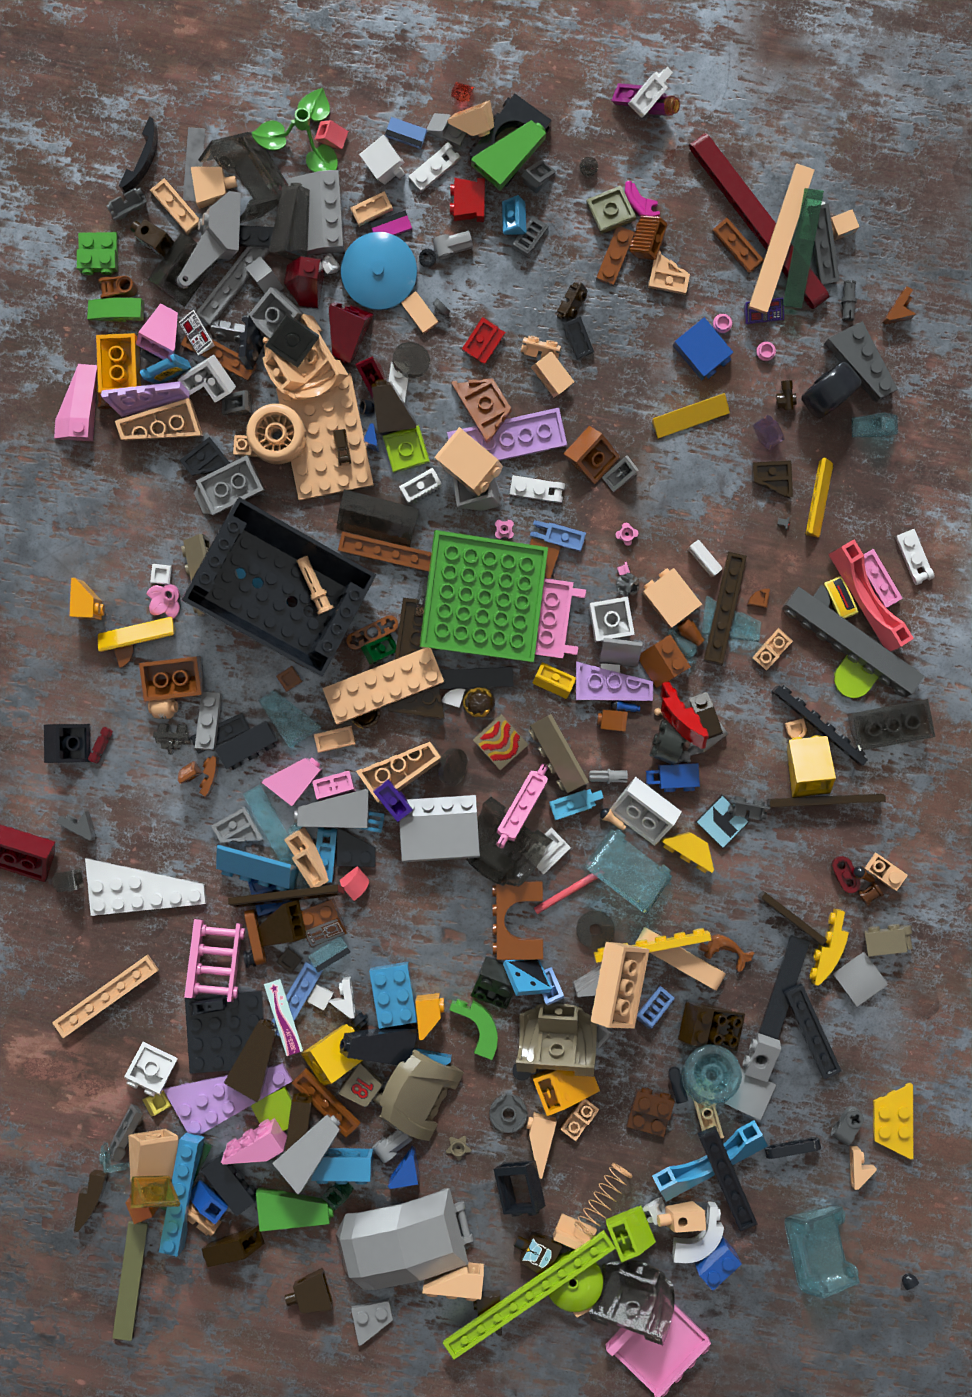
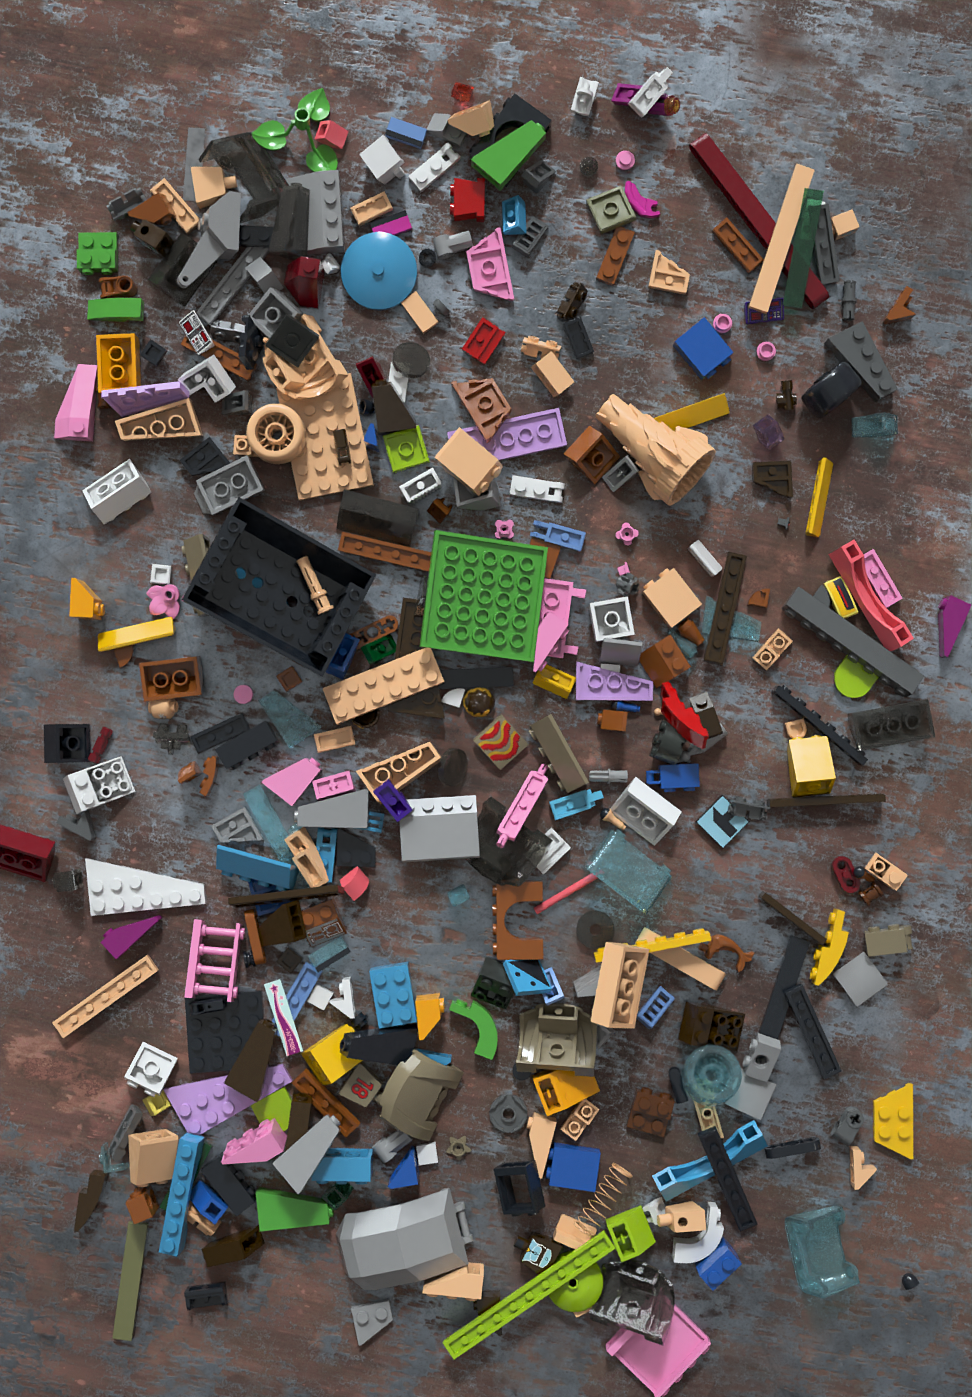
black slope [119,116,158,193] -> none
clear yellow slope [131,1176,181,1208] -> none
bright pink slope [136,304,178,362] -> none
dark azure container [140,354,191,384] -> none
light grey plate [195,692,222,751] -> none
dark brown torso [285,1268,333,1313] -> none
dark red slope [329,302,374,363] -> none
dark orange brick [629,216,668,260] -> none
yellow slope [661,832,714,874] -> none
white plate [895,529,935,585] -> none
none -> white slope [63,756,135,814]
none -> white slope [82,459,151,524]
none -> magenta slope [100,915,162,959]
none -> dark orange slope [127,193,176,226]
none -> black hinge [184,1281,228,1310]
none -> bright pink tile [234,685,254,704]
none -> blue slope [326,634,360,680]
none -> white tile [416,1142,438,1165]
none -> reddish brown tile [427,497,453,524]
none -> clear light blue slope [448,884,470,907]
none -> bright pink wing [466,227,514,301]
none -> bright pink slope [533,611,569,673]
none -> blue brick [545,1142,601,1192]
none -> white hips [571,77,599,117]
none -> light nougat cone [596,394,716,506]
none -> bright pink plate [616,151,635,170]
none -> magenta slope [938,595,972,658]

